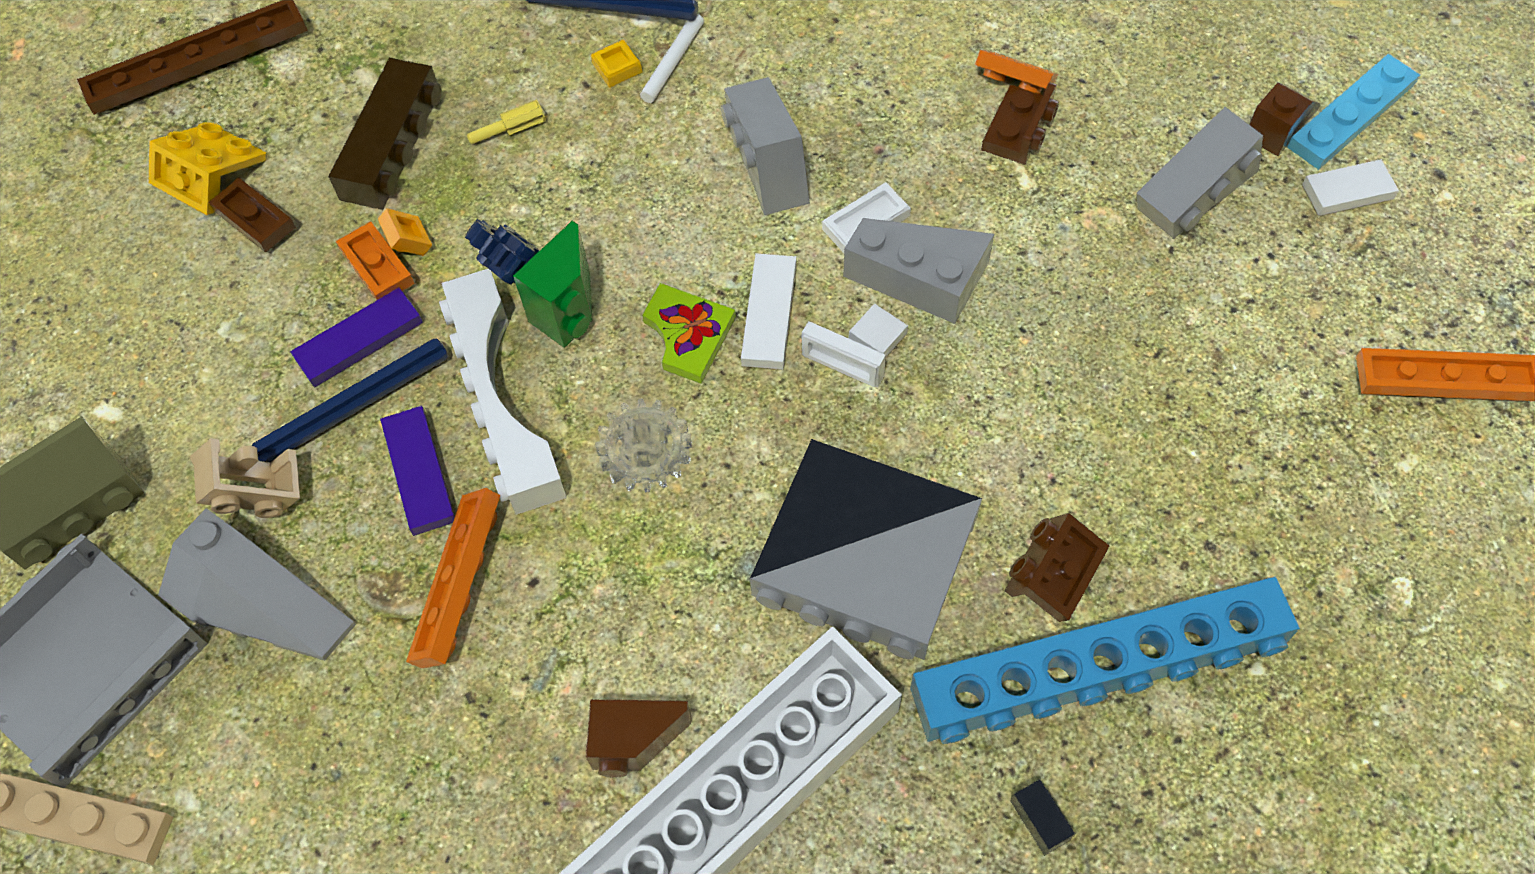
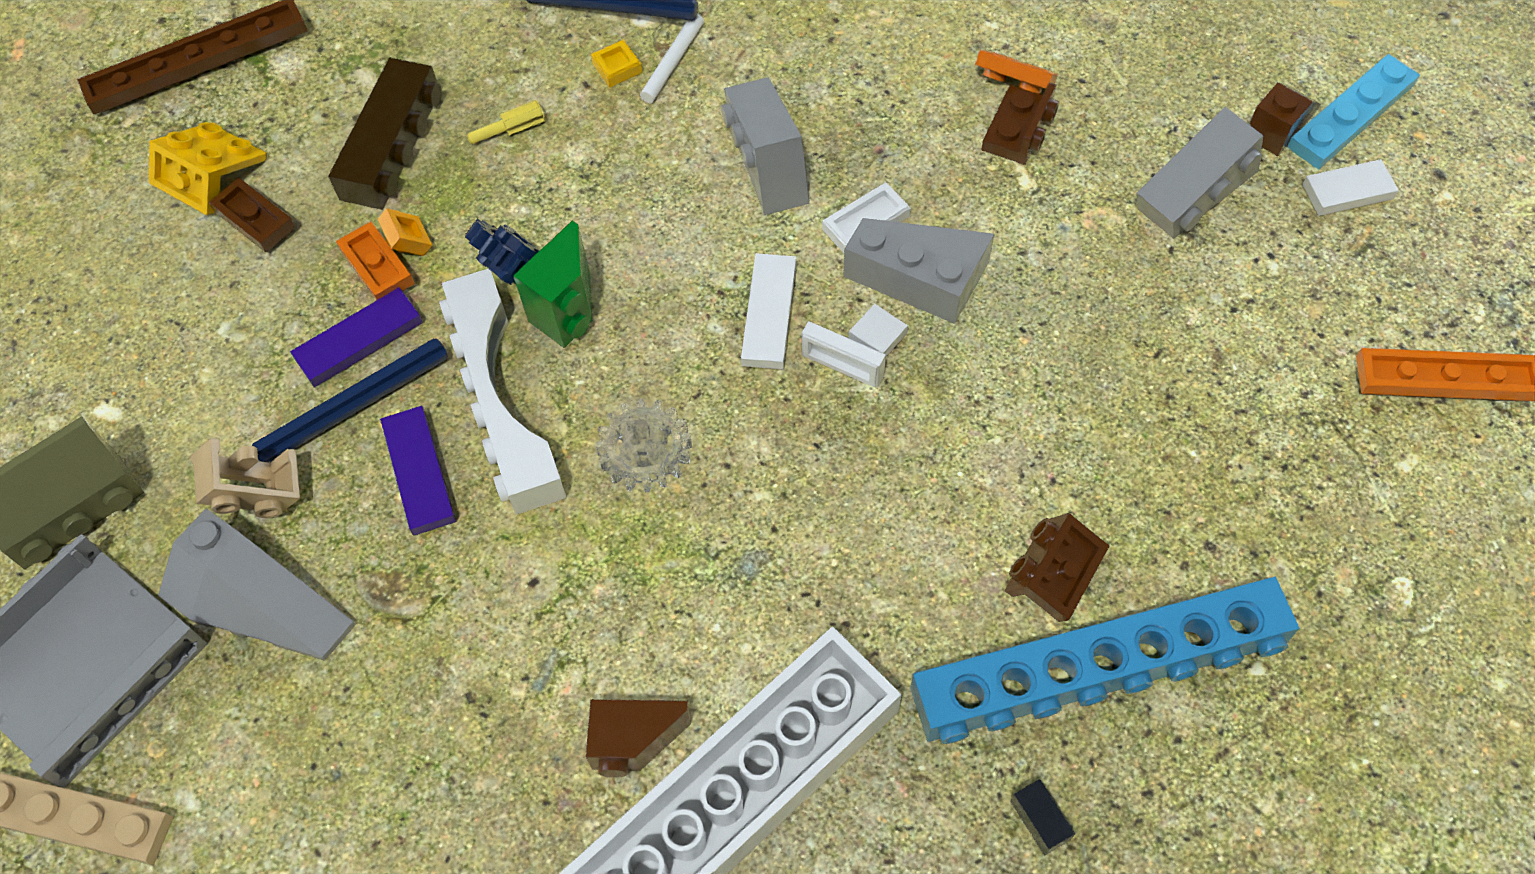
orange plate [406,488,500,669] -> none
lime tile [642,283,736,384] -> none
panel [750,439,982,660] -> none

